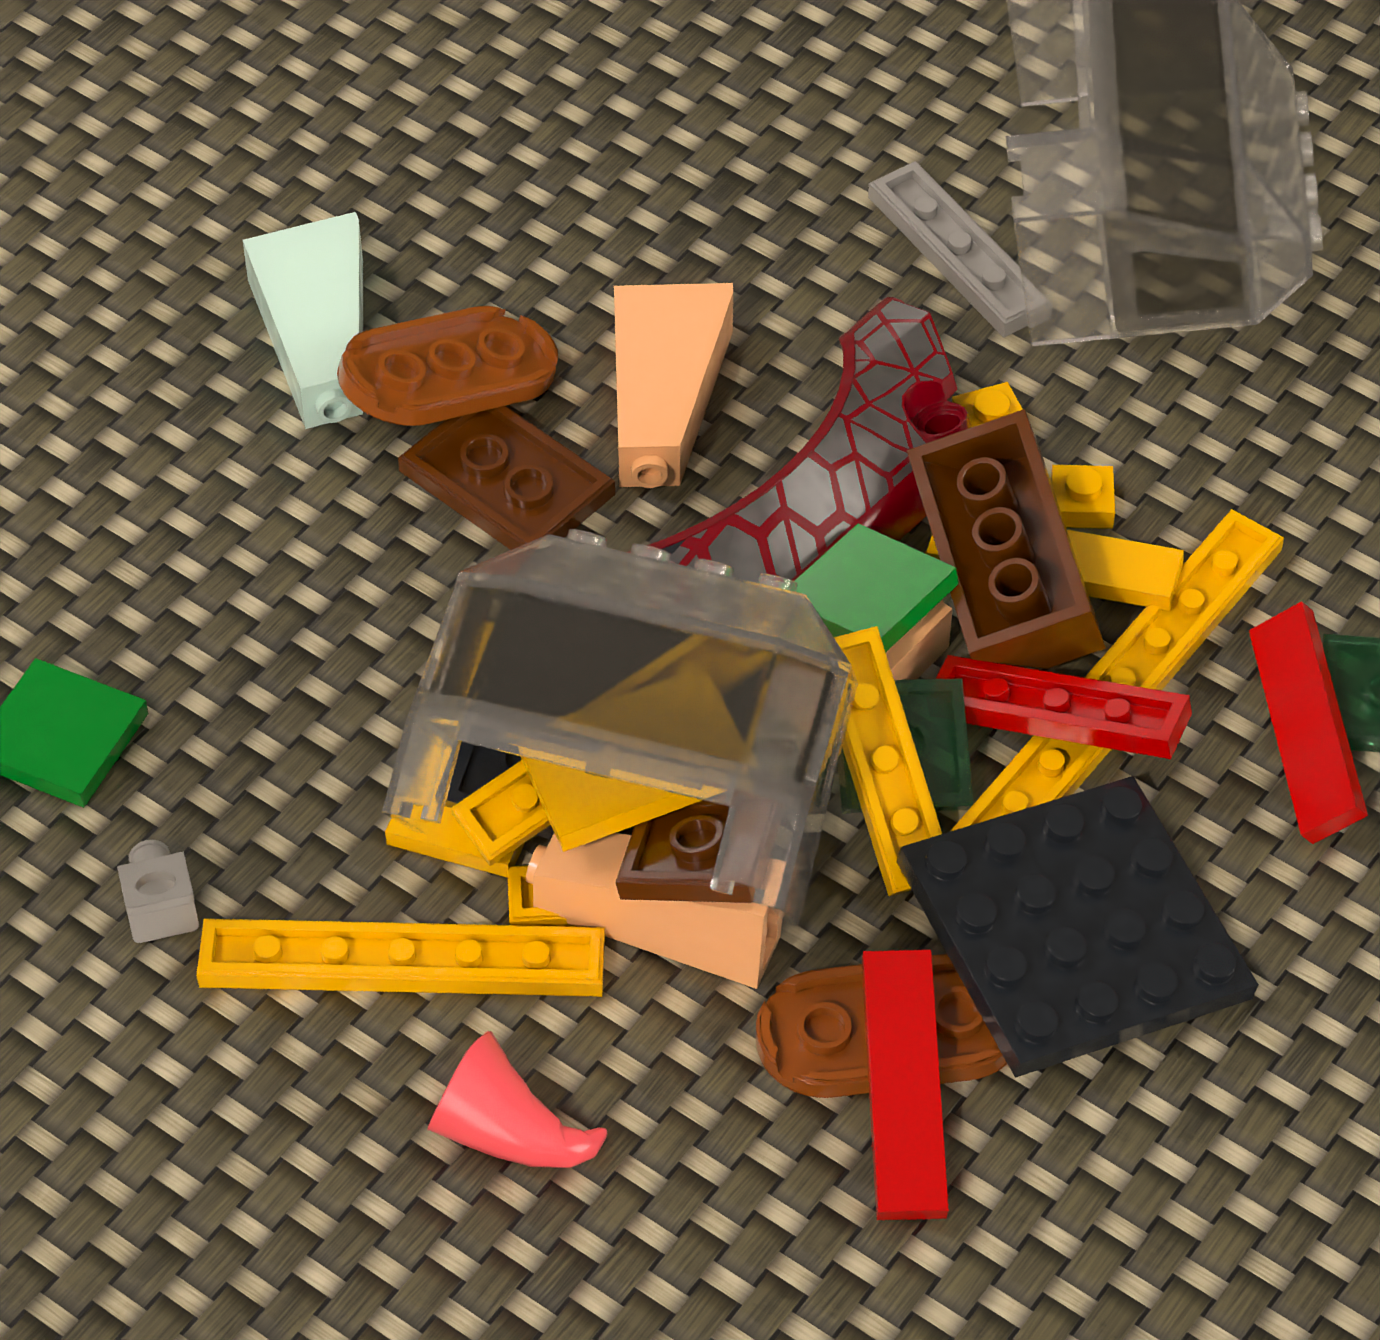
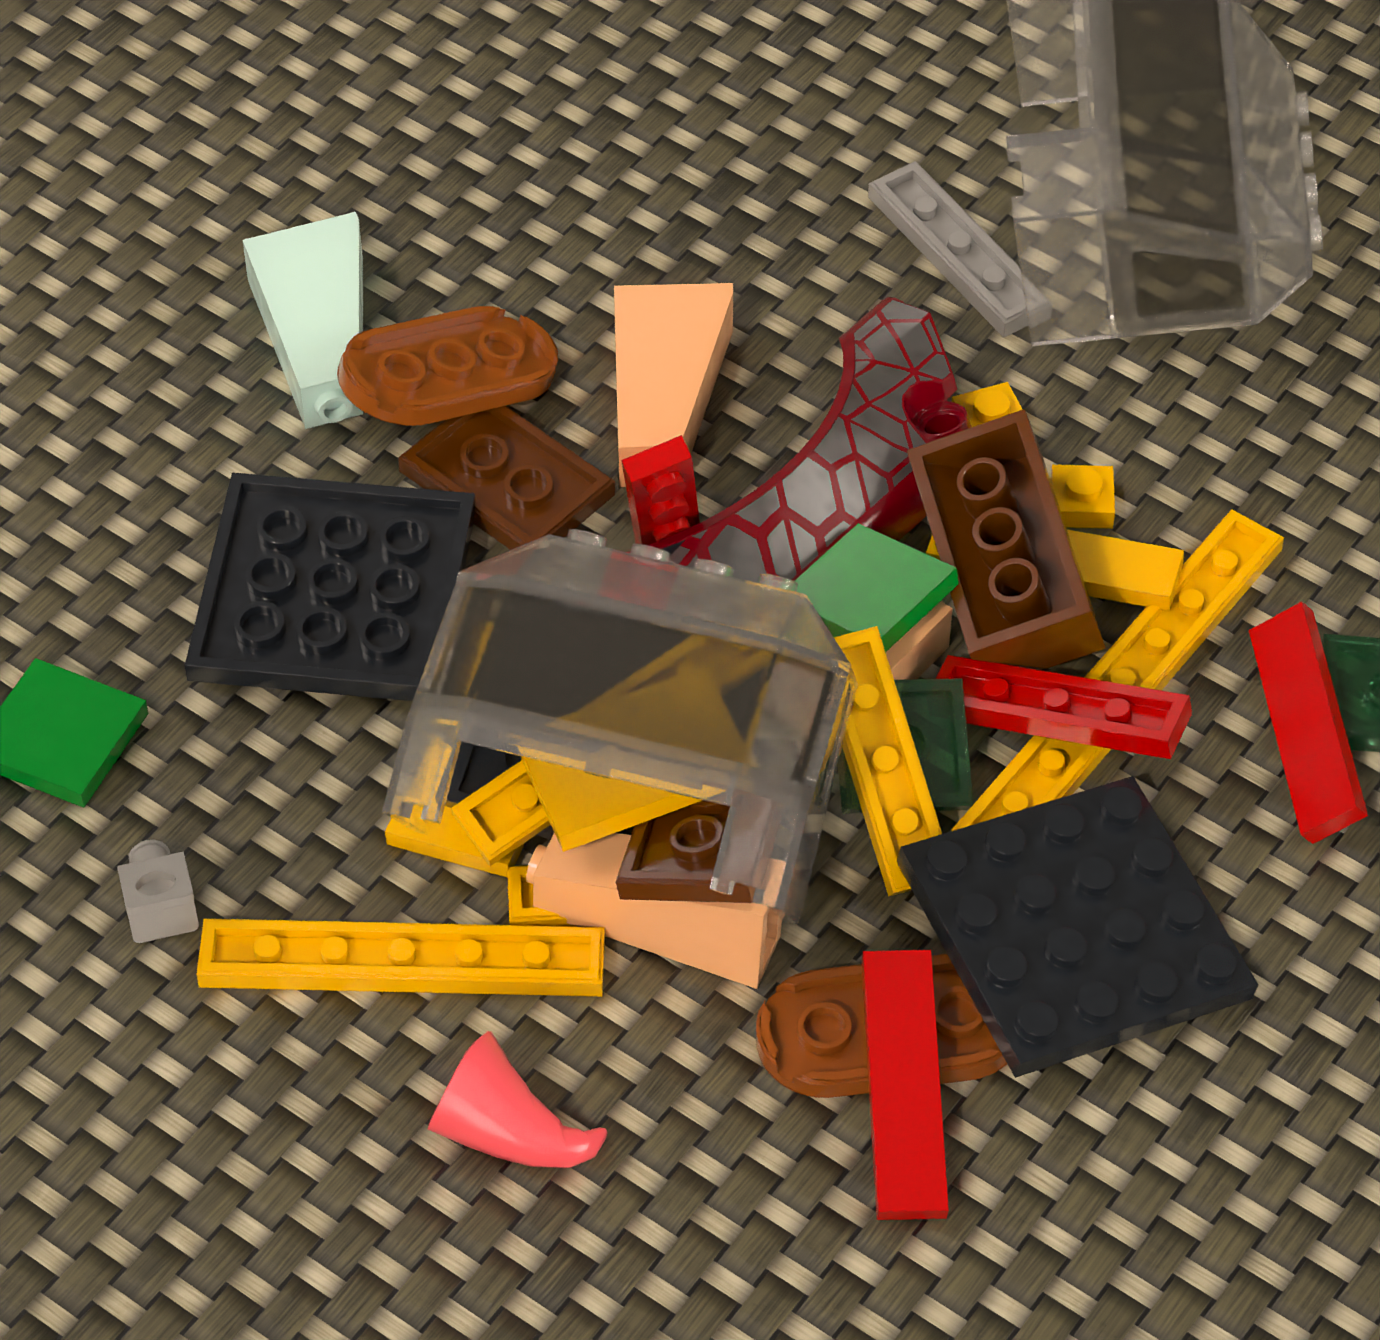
none -> black plate [185,472,475,704]
none -> red plate [621,435,700,549]

